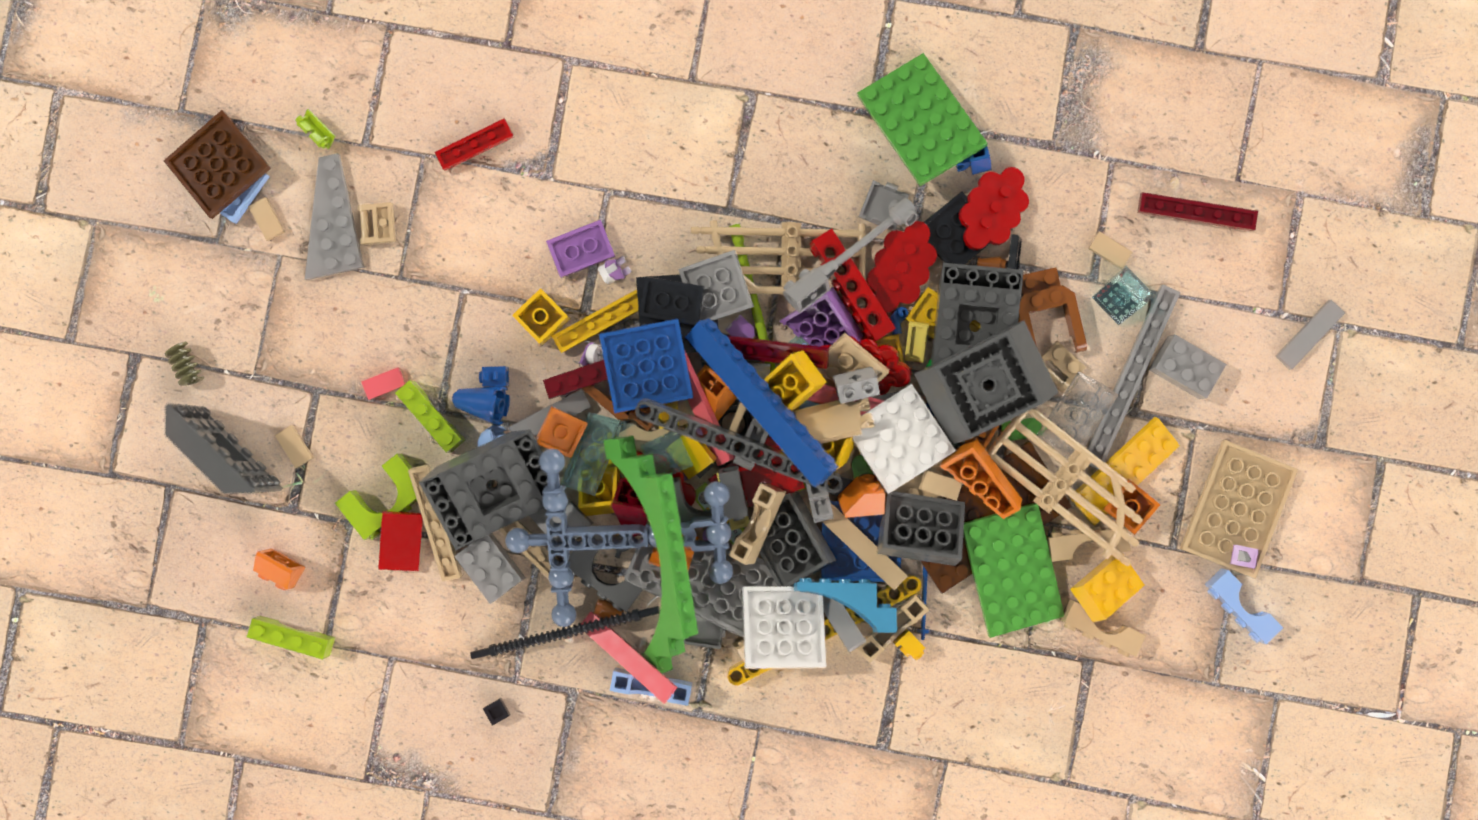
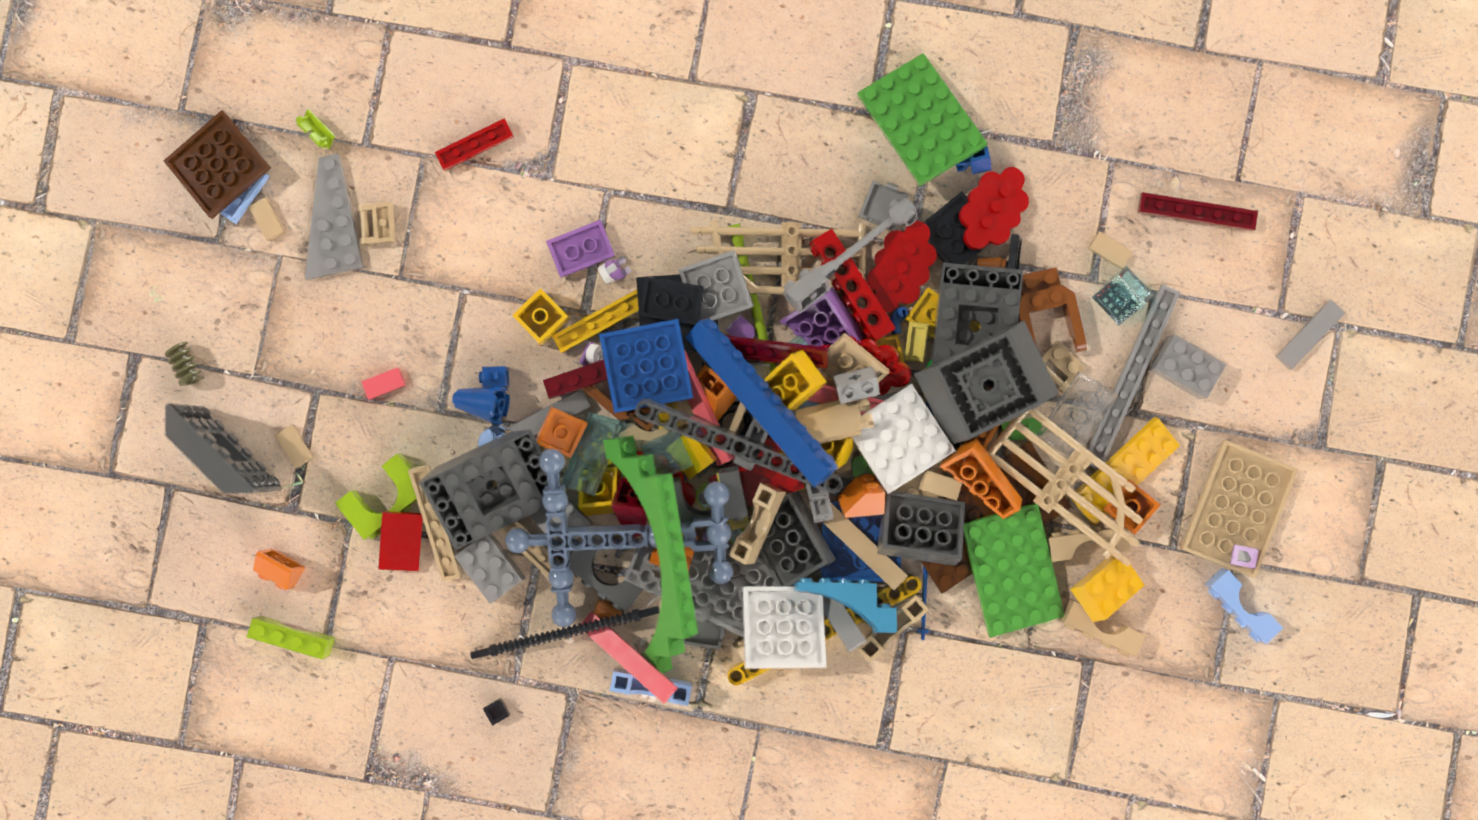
lime arch [395,380,465,453] -> none
yellow brick [893,628,925,660] -> none

